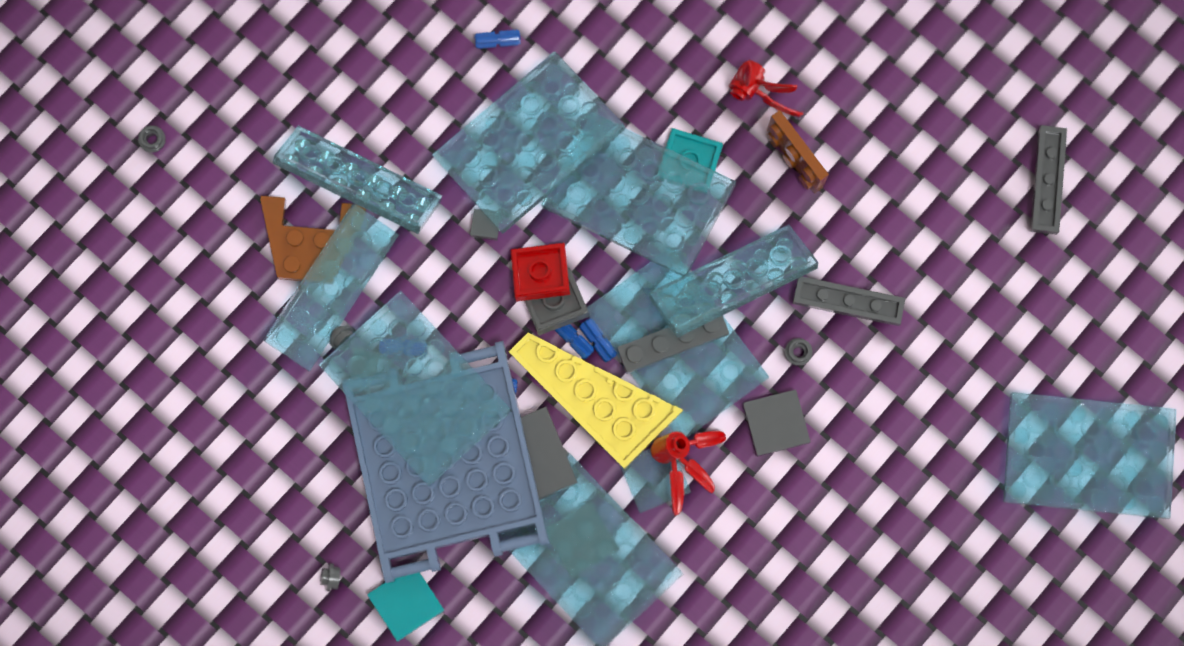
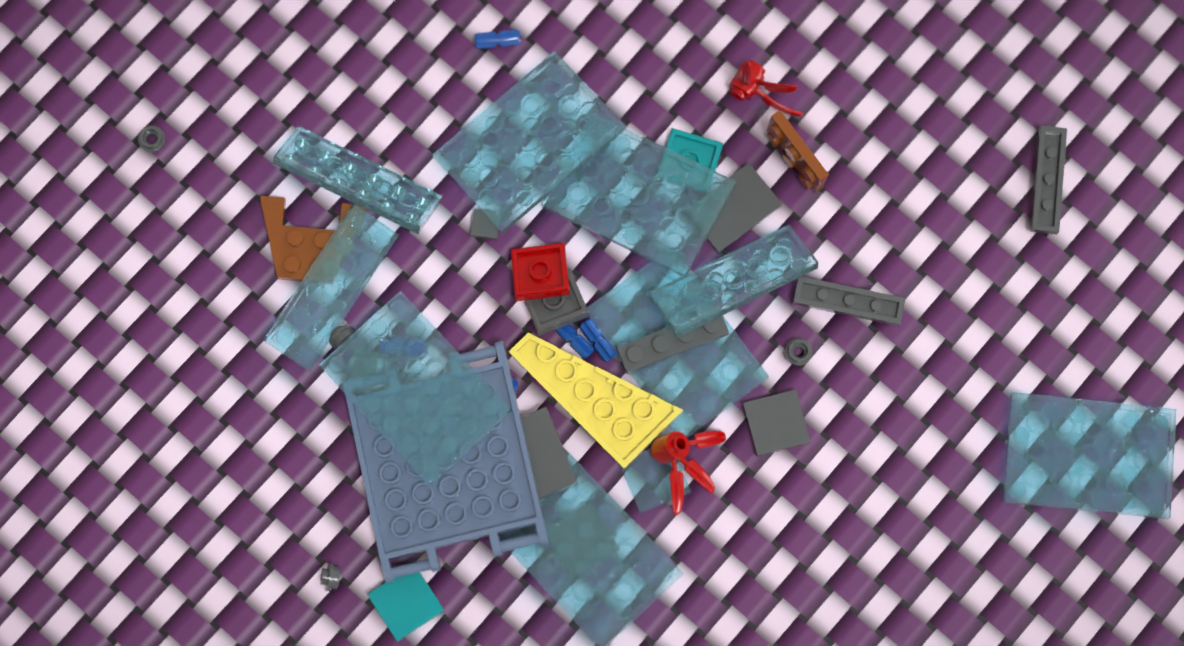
none -> dark grey tile [685,163,782,254]

